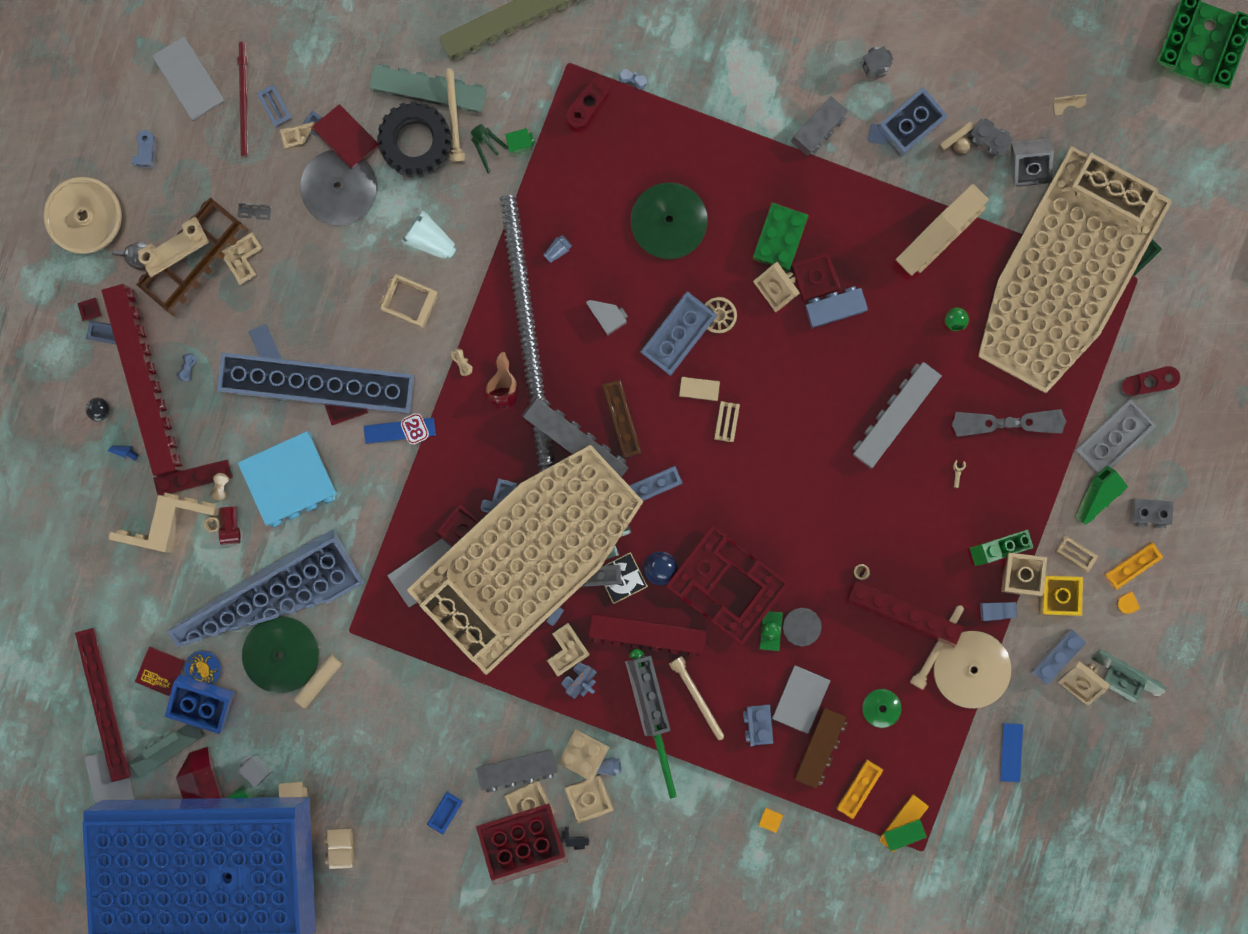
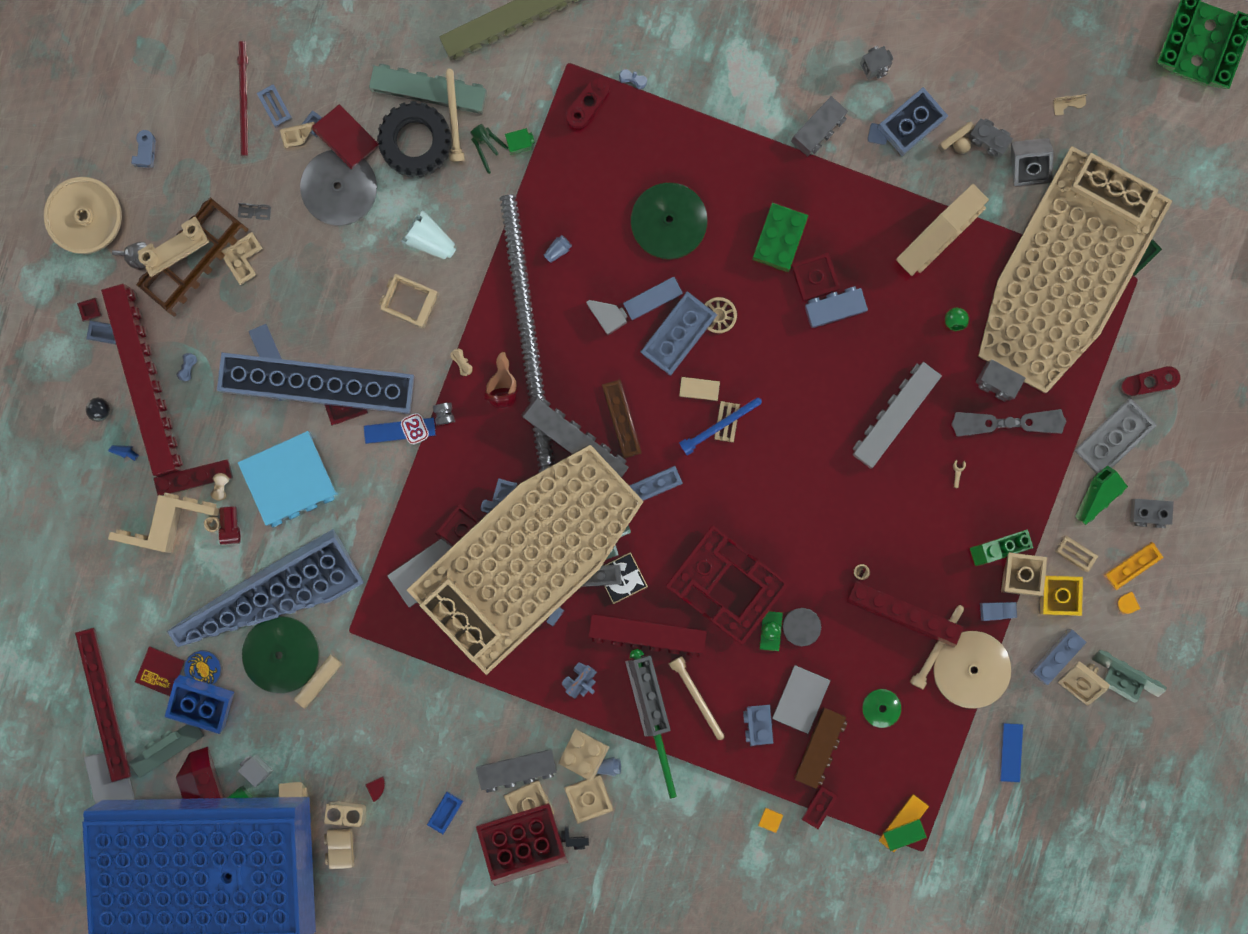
light grey tile [152,36,225,121] -> none
tan plate [547,623,590,676] -> none
dark blue helmet [644,552,678,585] -> none
tan tile [753,262,800,312] -> none
light orange tile [836,759,883,819] -> none
none -> tan piece [324,801,366,828]
none -> dark red tile [366,776,385,802]
none -> flat silver wheel [433,403,455,425]
none -> sand blue tile [623,277,683,321]
none -> blue piece [679,398,762,455]
none -> dark red plate [801,786,838,829]
none -> flat silver brick [976,359,1026,402]

